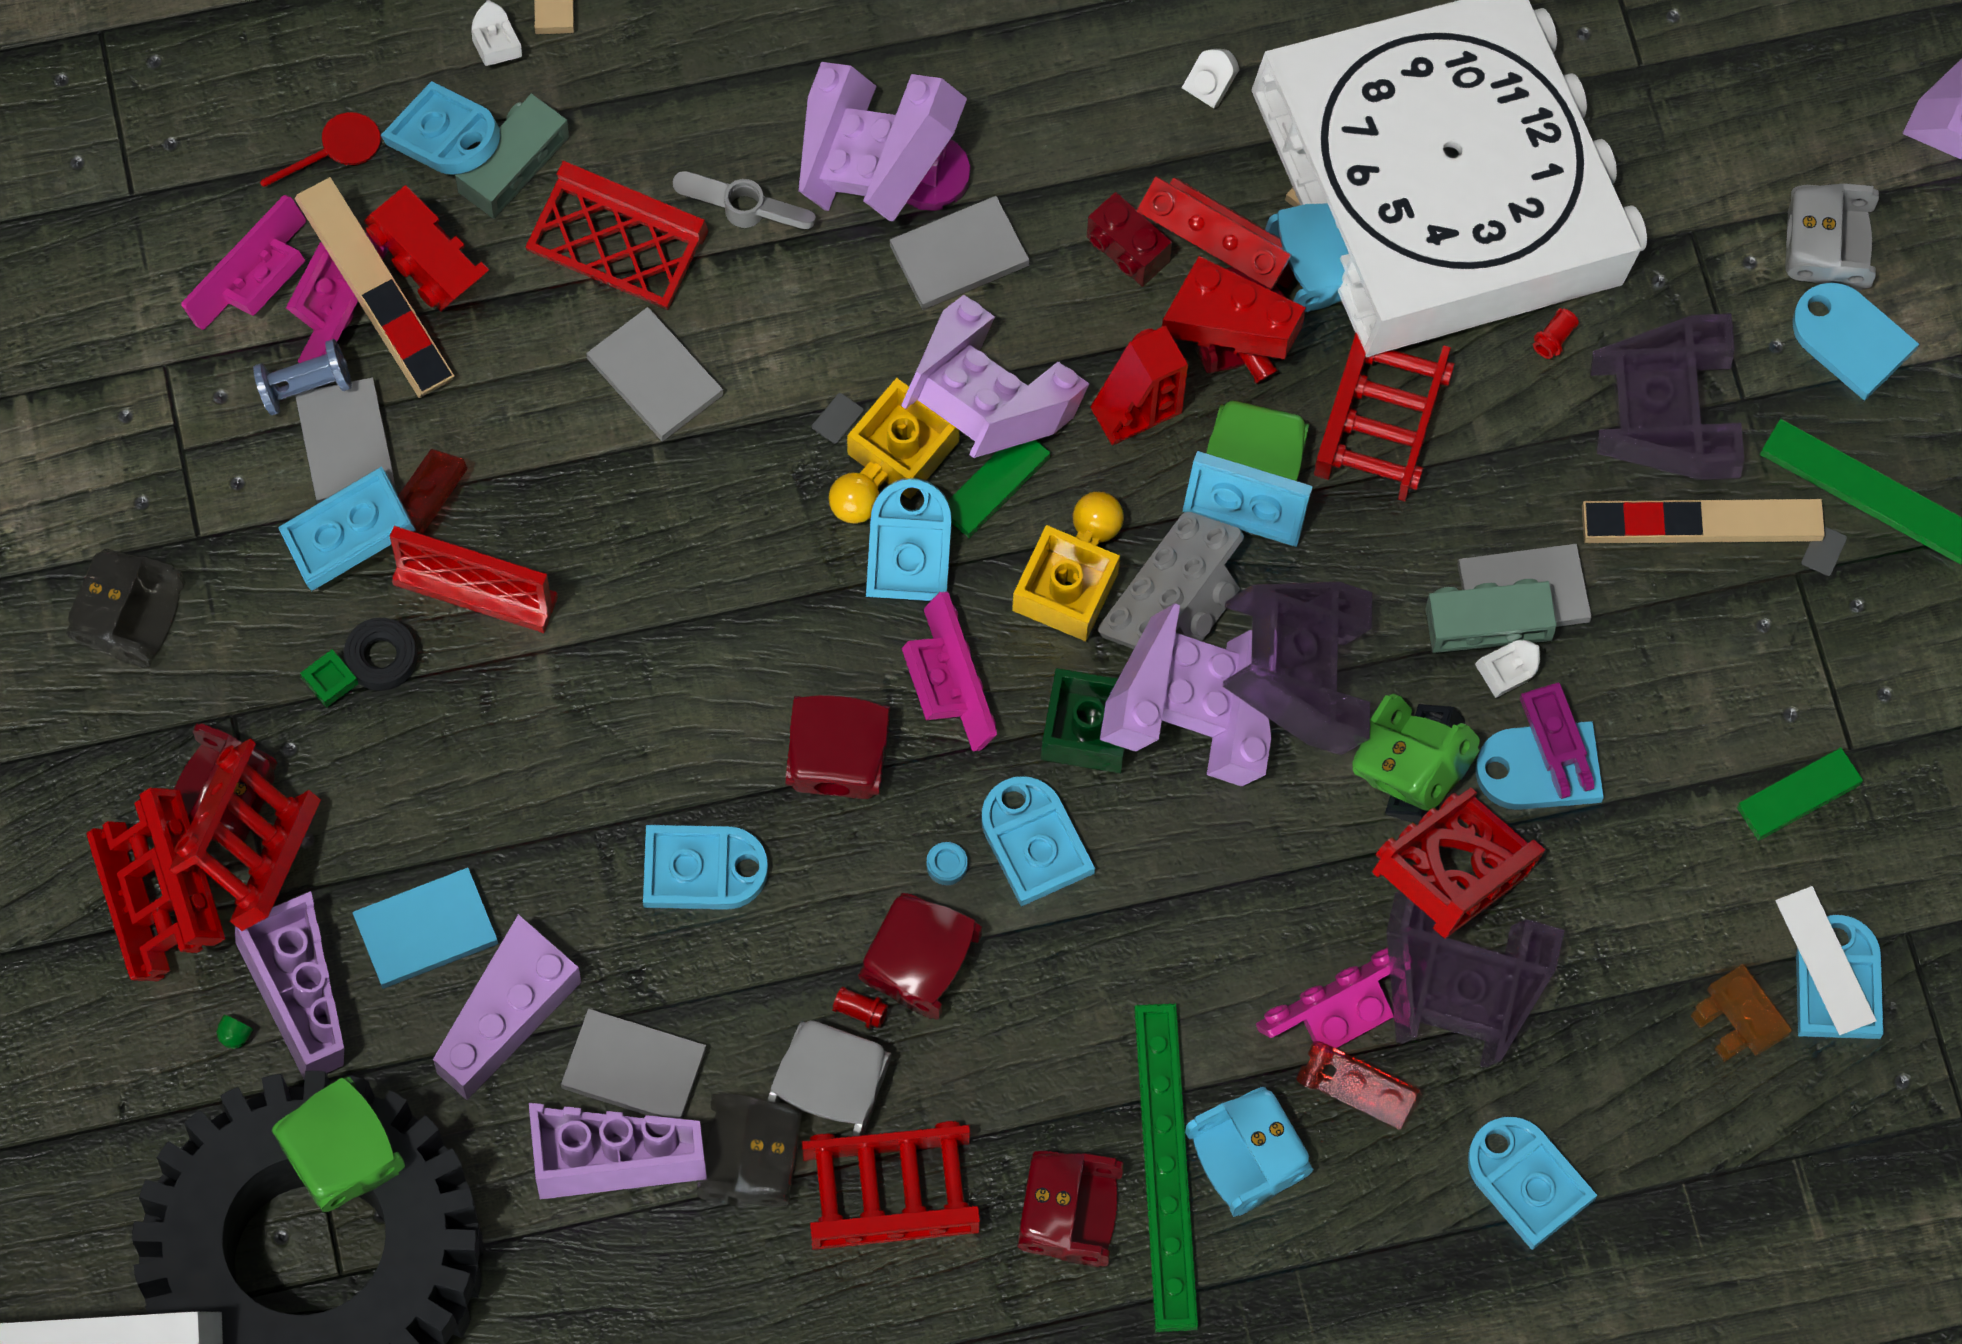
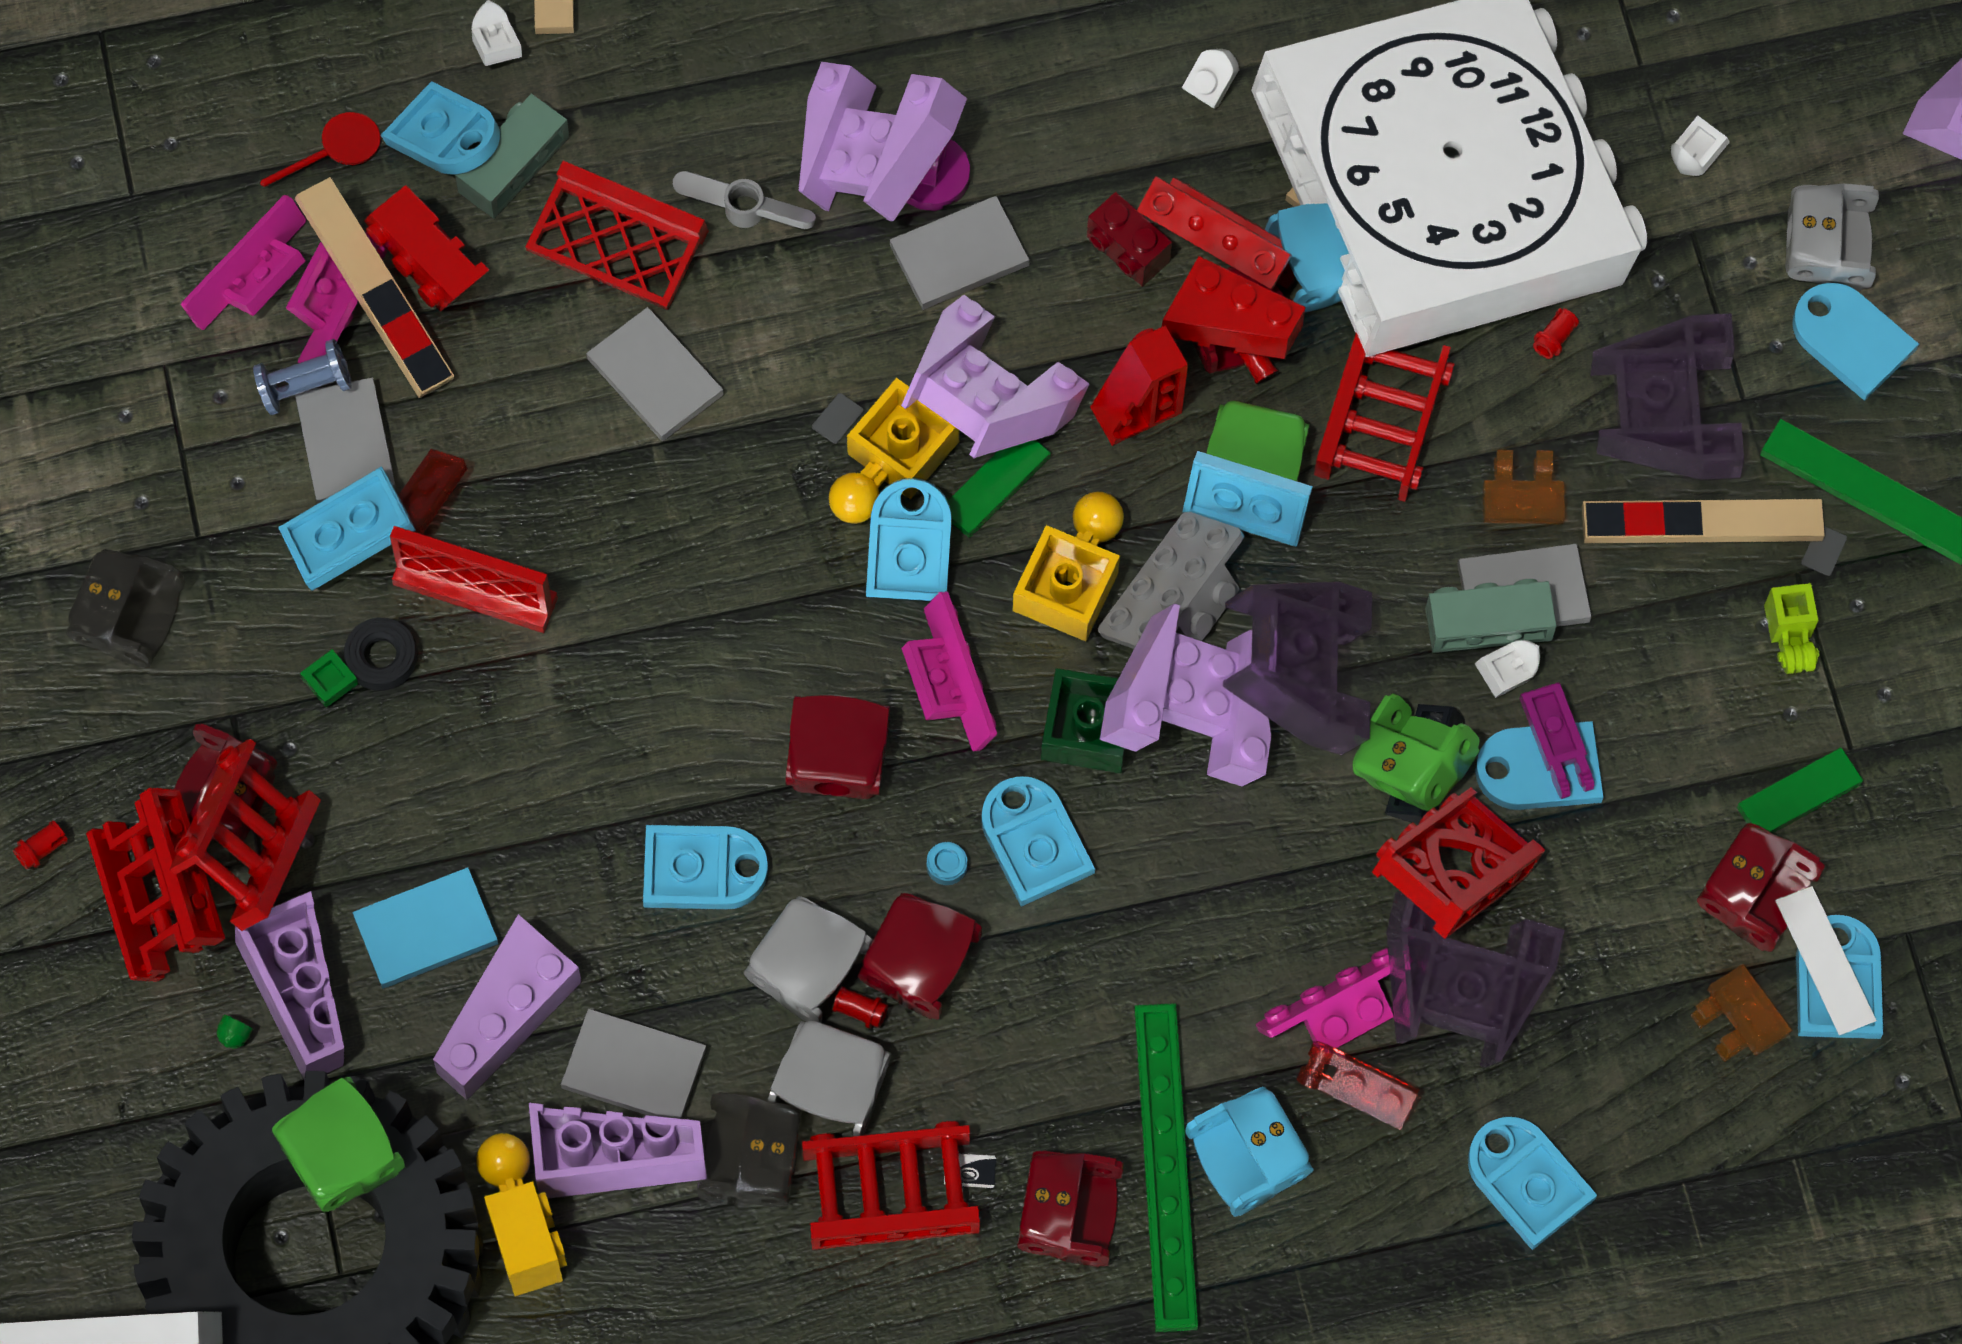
none -> red pin [13,820,68,870]
none -> yellow brick [476,1133,567,1296]
none -> light grey piece [744,896,873,1023]
none -> sticker [944,1154,996,1188]
none -> clear orange plate [1483,450,1565,524]
none -> white plate [1671,116,1730,176]
none -> dark red piece [1697,823,1825,952]
none -> lime brick [1764,583,1819,674]

